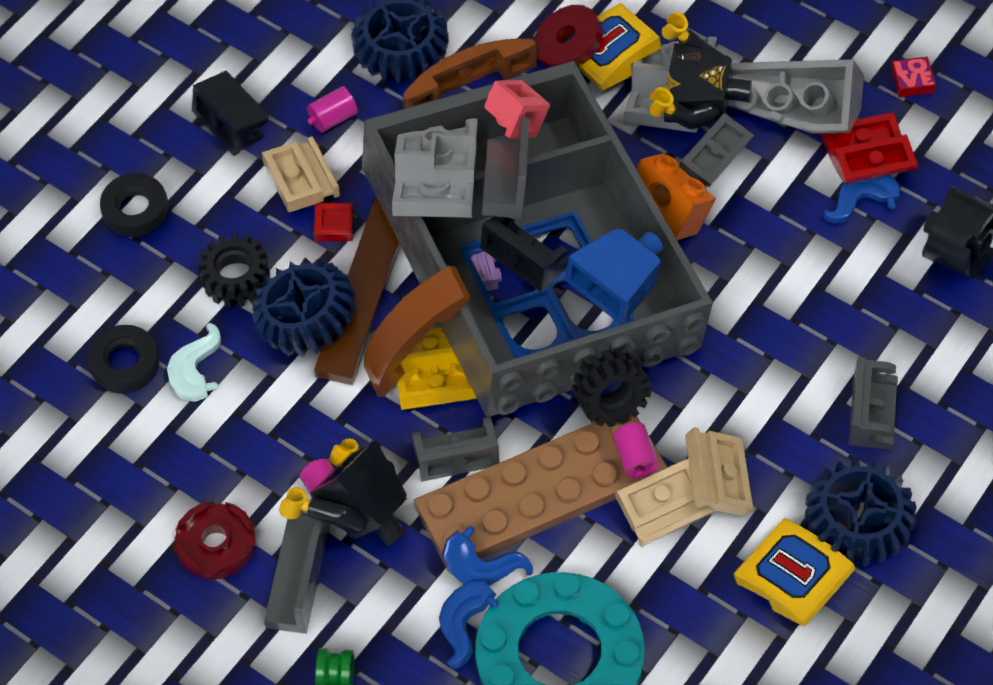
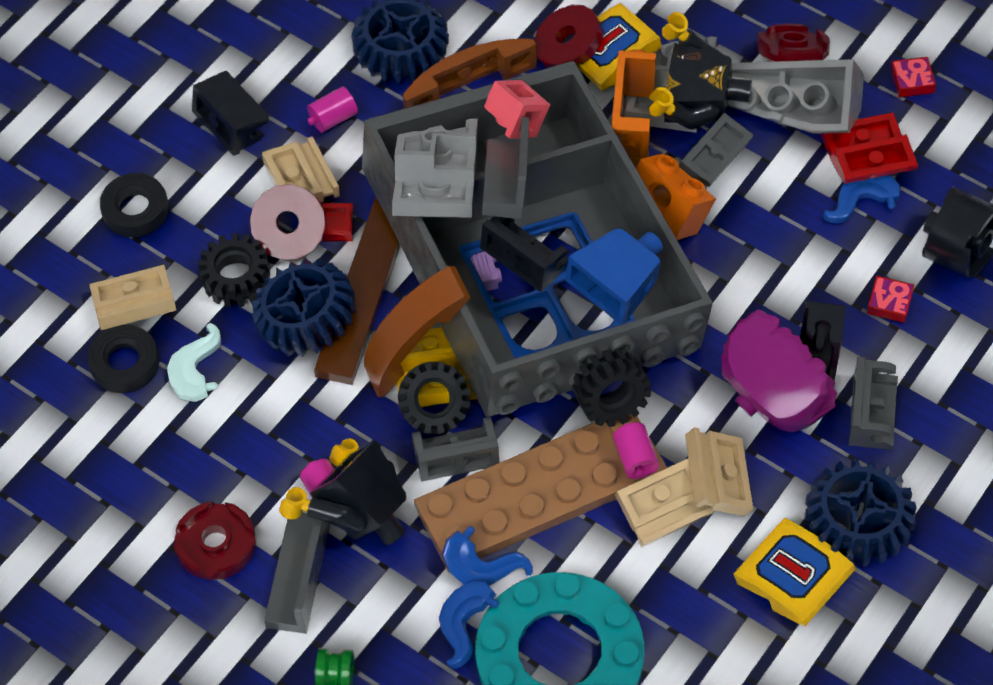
none -> tan plate [89,265,177,330]
none -> tile [250,184,327,260]
none -> black tyre [398,362,471,434]
none -> orange panel [611,49,656,168]
none -> magenta animal [721,310,837,432]
none -> dark red tile [757,23,830,62]
none -> black hinge [800,301,846,381]
none -> tile [867,275,915,323]

